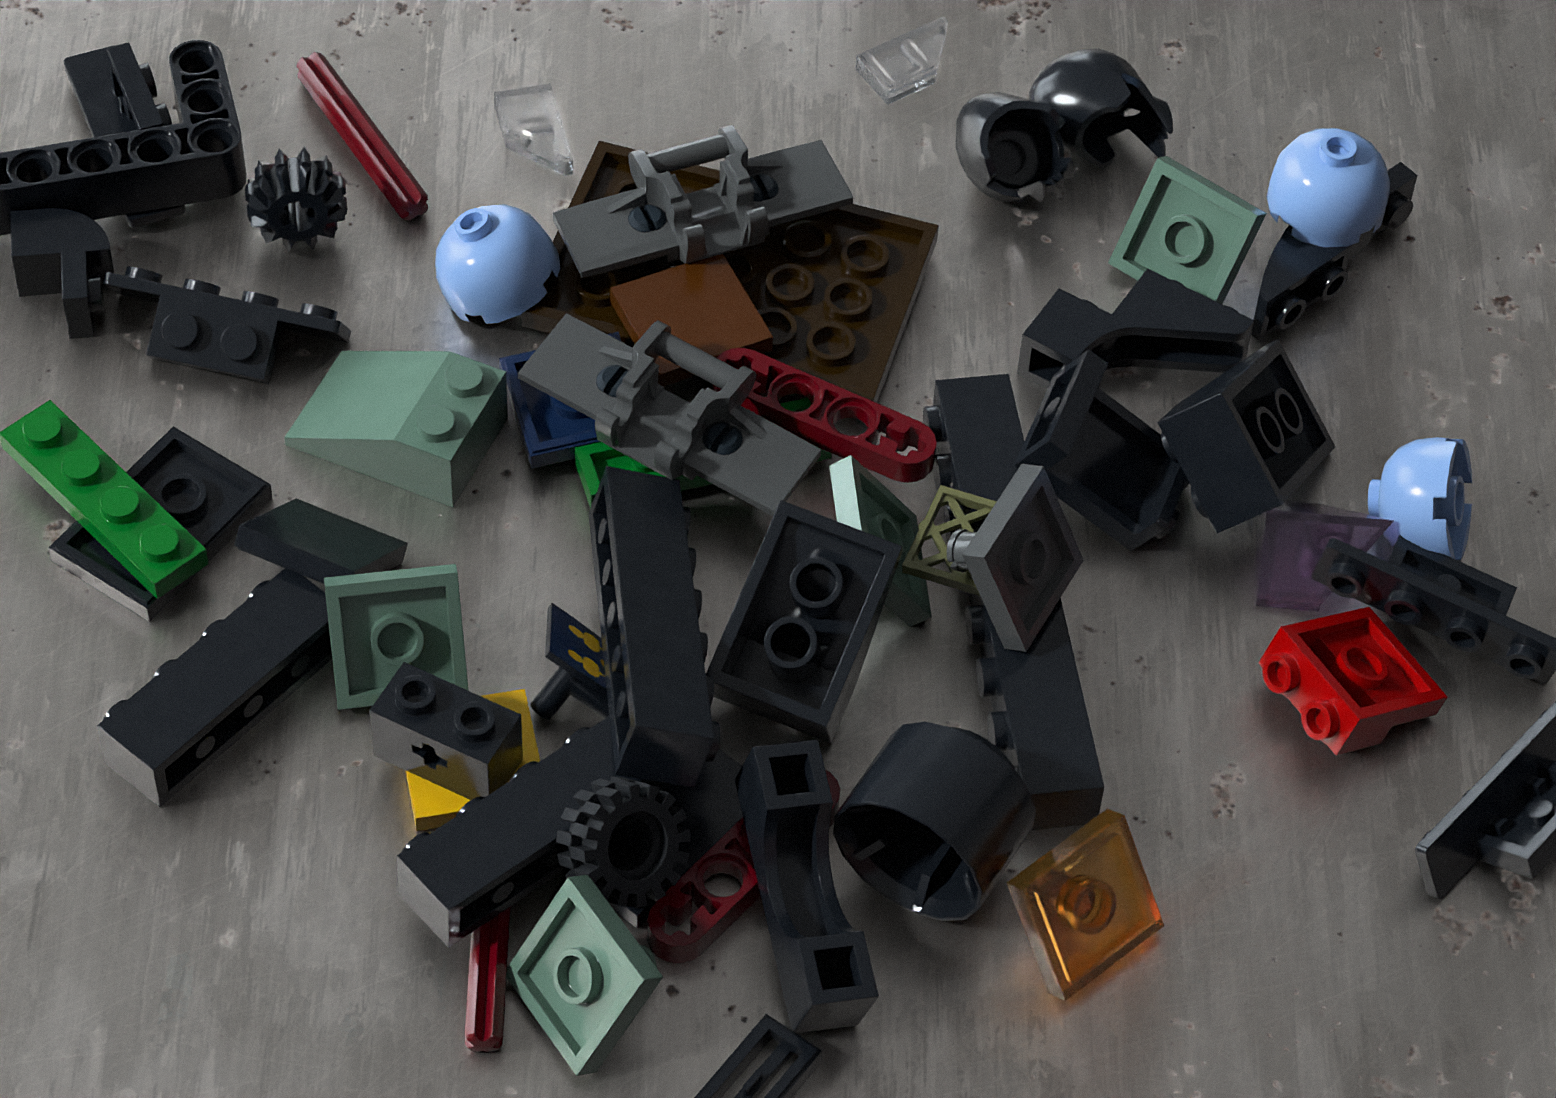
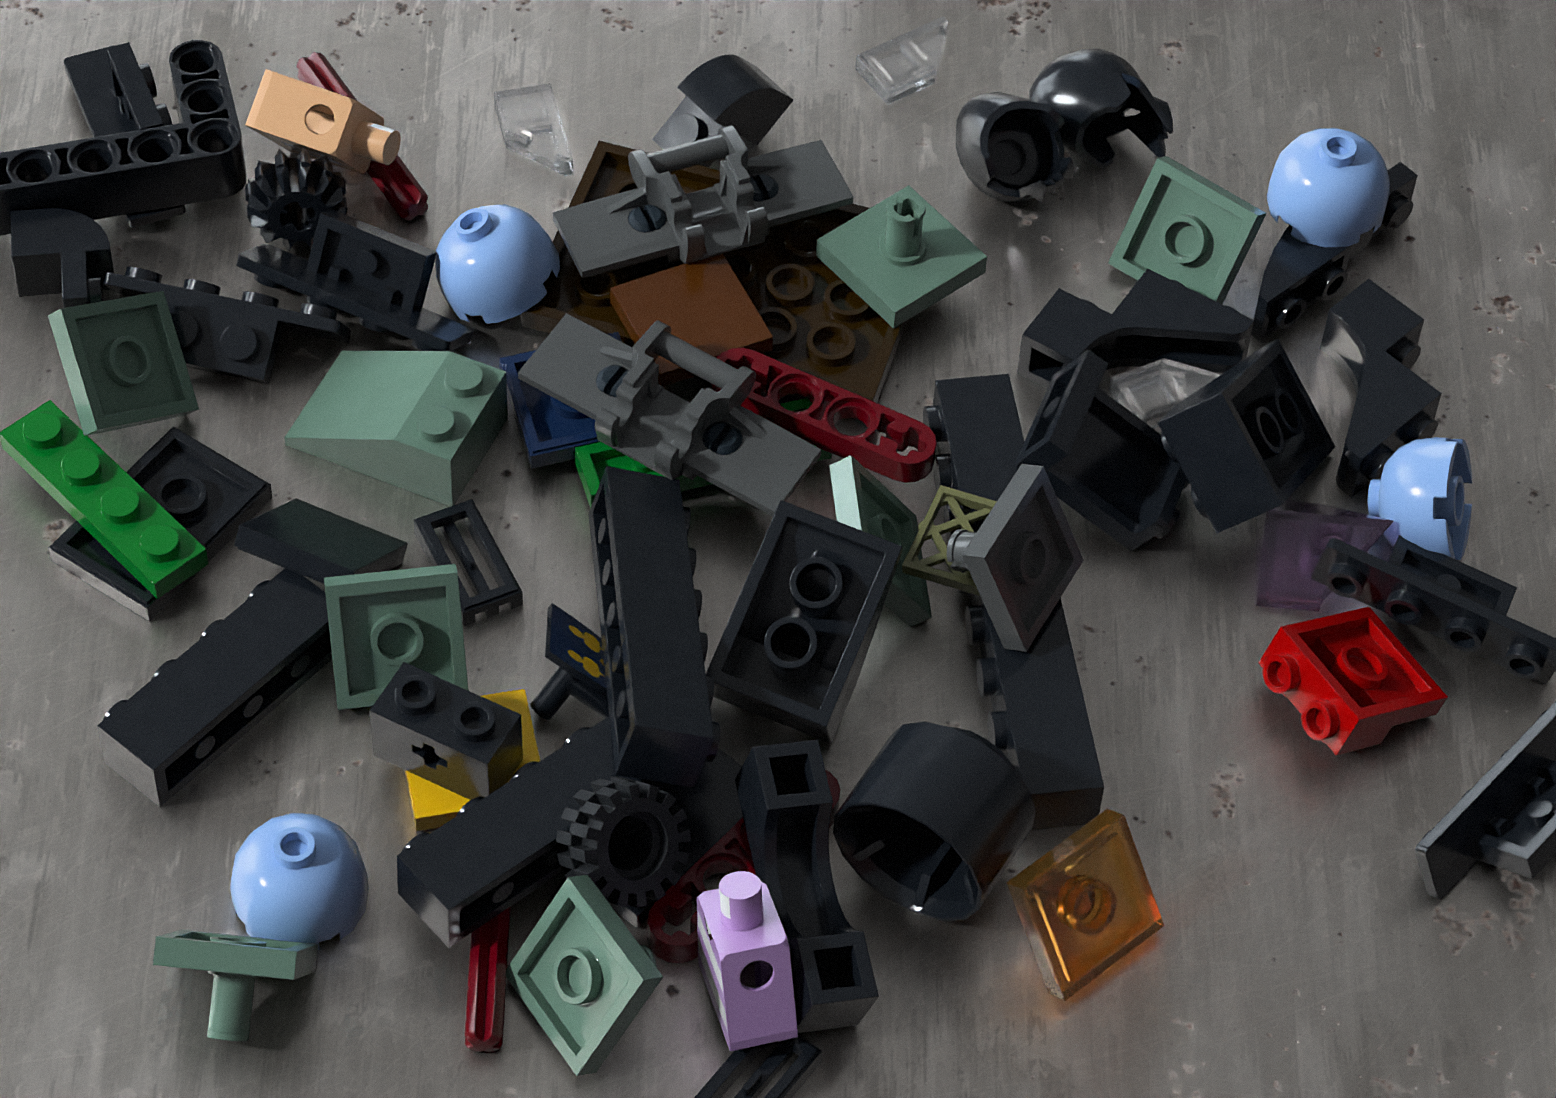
none -> sand green tile [48,291,199,436]
none -> sand green tile [153,929,318,1041]
none -> light blue cylinder [230,813,369,950]
none -> black bracket [236,209,473,351]
none -> light nougat torso [245,69,401,174]
none -> black tile [414,499,523,626]
none -> black brick [652,54,793,168]
none -> lavender torso [697,871,798,1051]
none -> sand green tile [816,185,987,328]
none -> clear tile [1109,358,1221,429]
none -> black arch [1320,279,1442,497]

